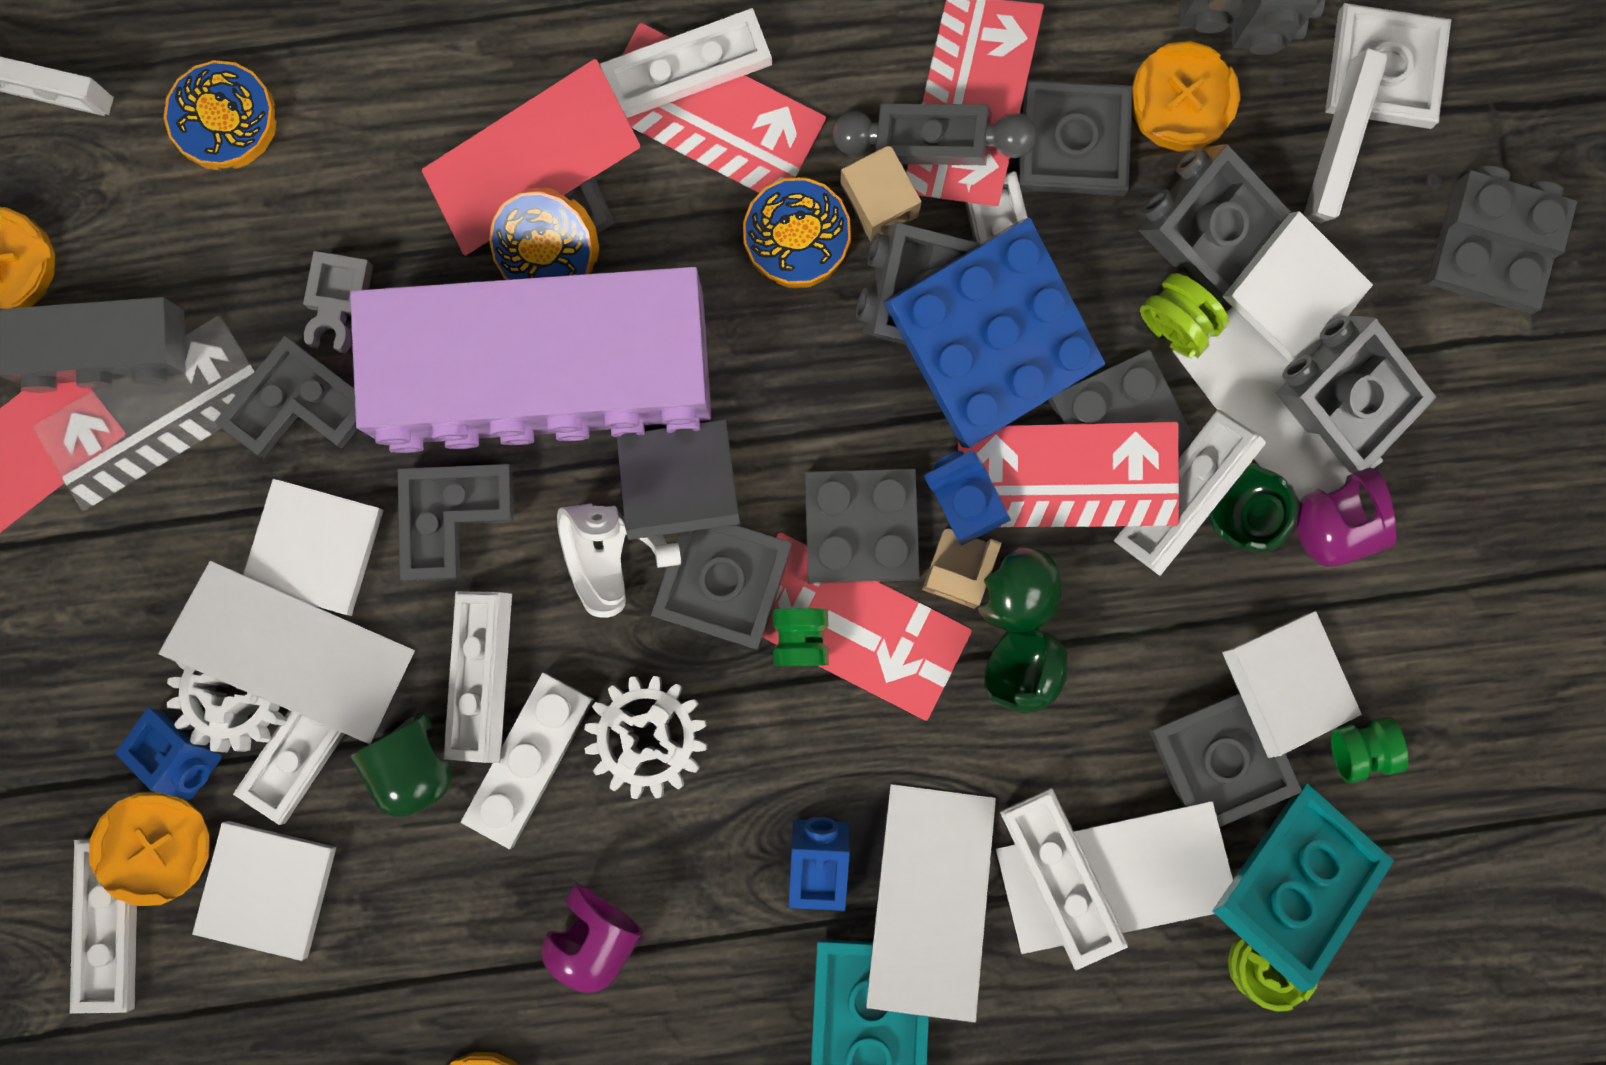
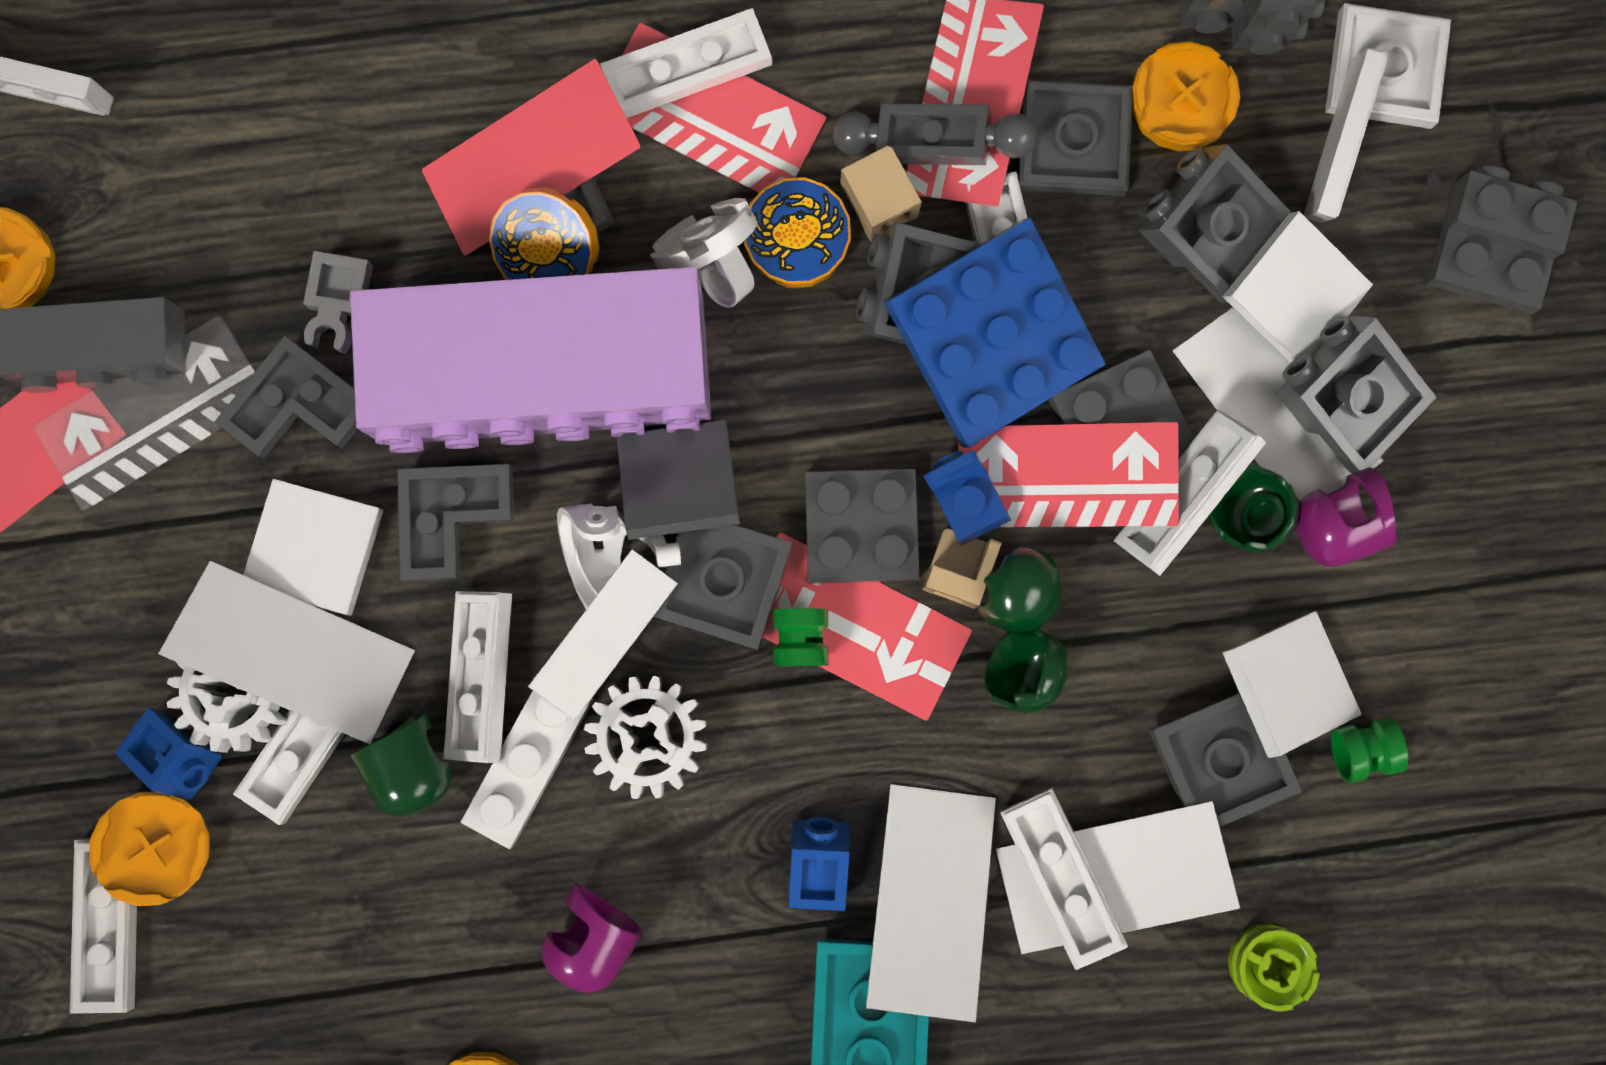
tile [164,60,277,170] -> none
white tile [192,821,336,961] -> none
lime wheel [1140,273,1230,359] -> none
teal plate [1212,783,1394,992] -> none
none -> white tile [528,550,678,721]
none -> white tile [650,198,758,308]

